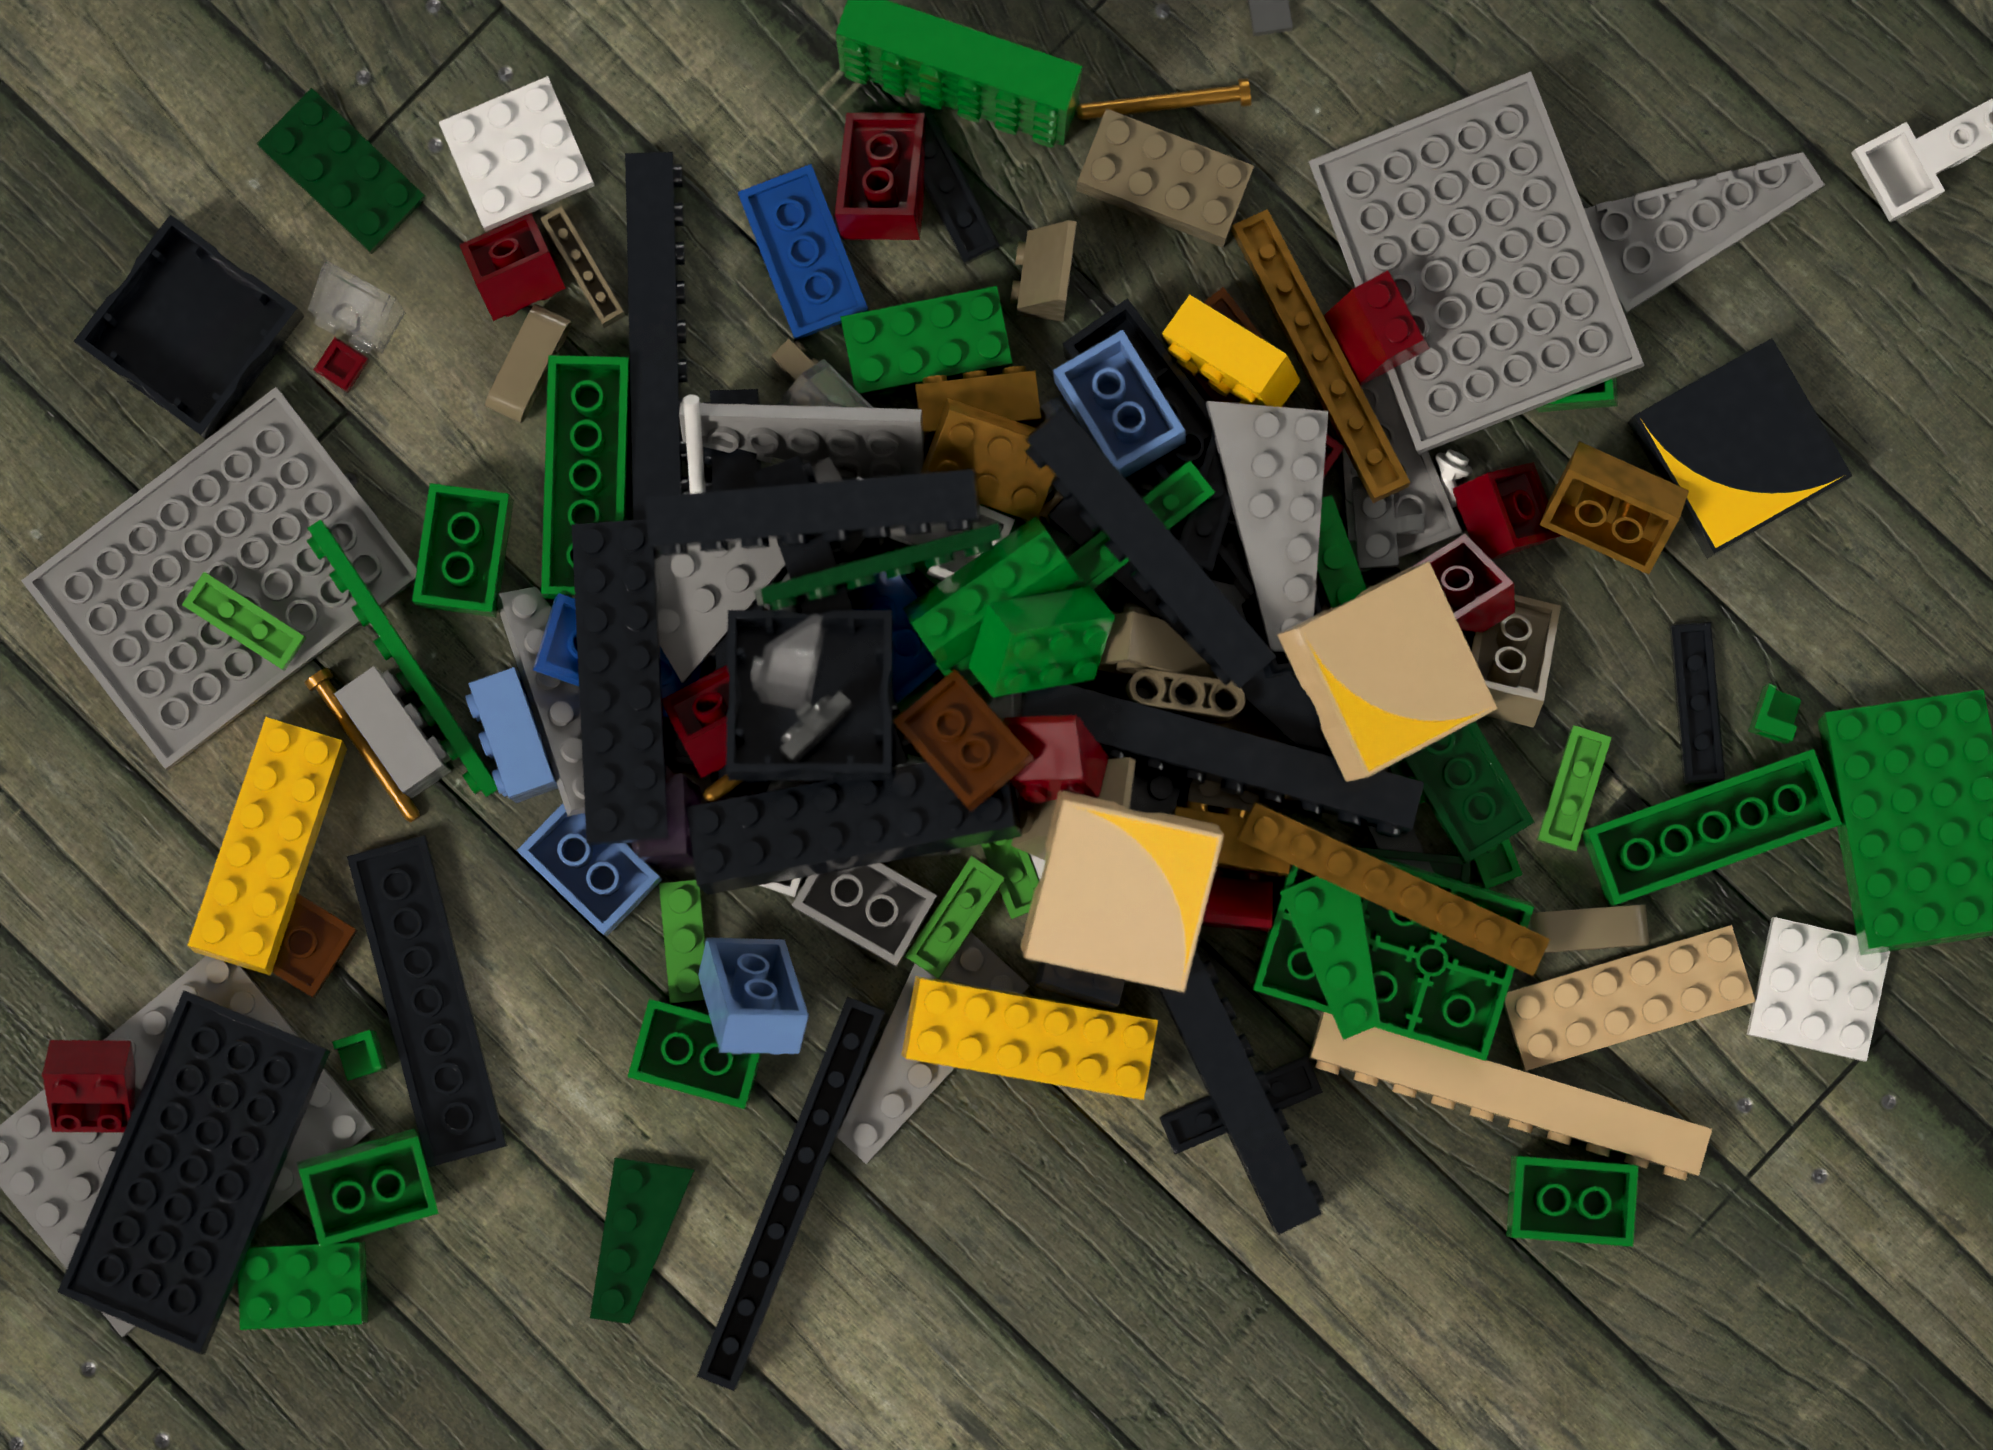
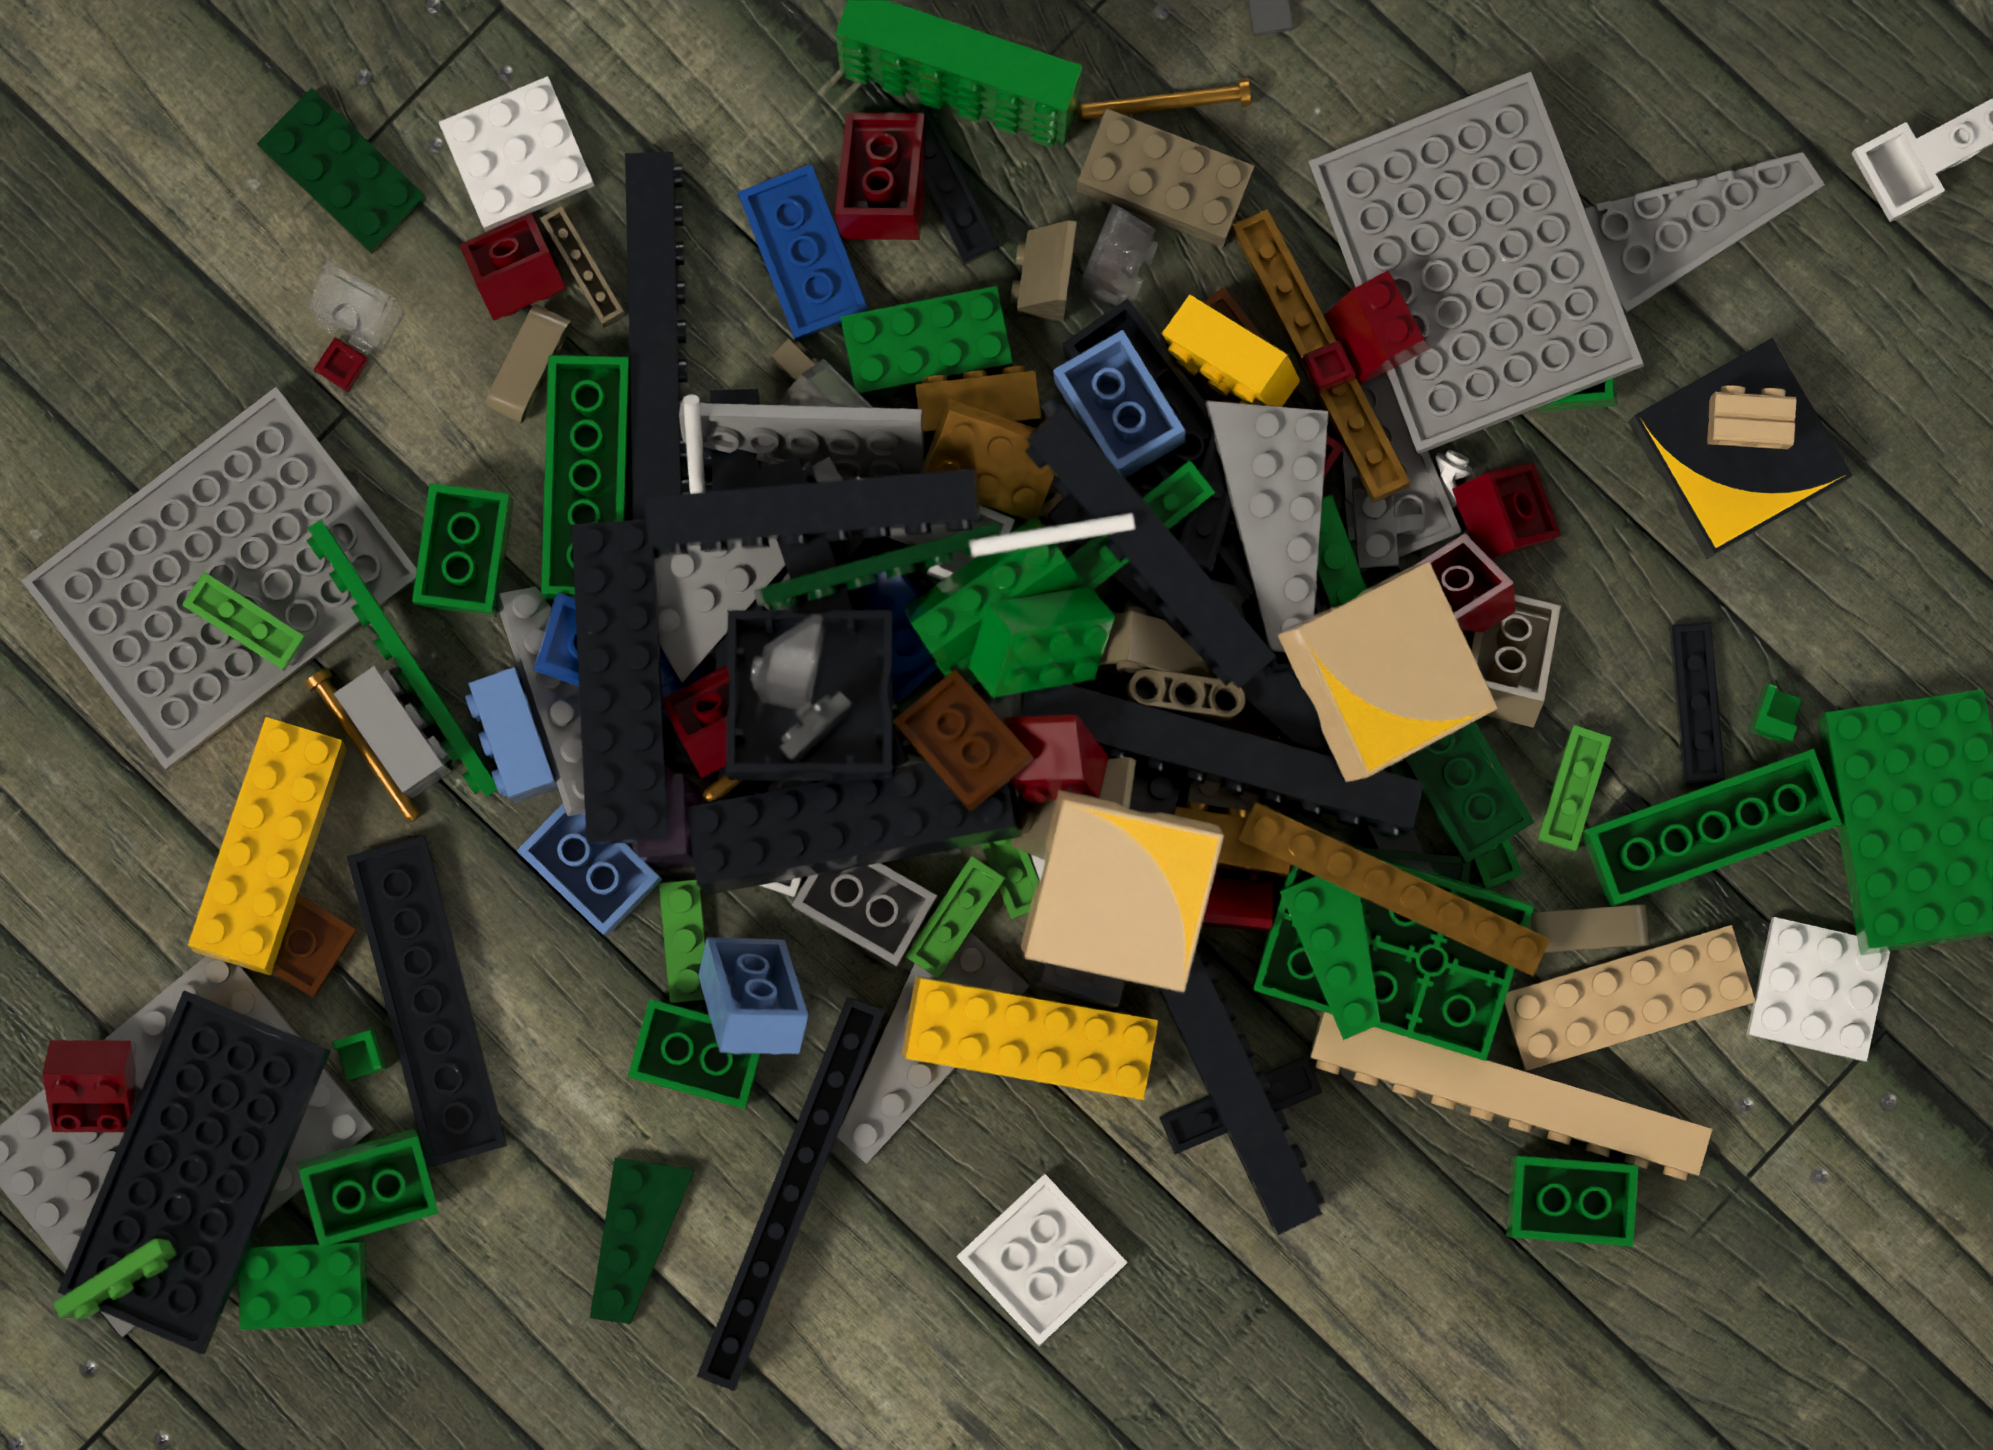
black tile [74,214,304,440] -> none
pearl gold brick [1540,441,1689,575] -> none
none -> bright green plate [53,1239,177,1321]
none -> white plate [956,1174,1127,1346]
none -> white bar [970,513,1135,557]
none -> clear slope [1081,204,1159,306]
none -> dark red tile [1302,340,1356,394]
none -> tan brick [1707,386,1796,450]

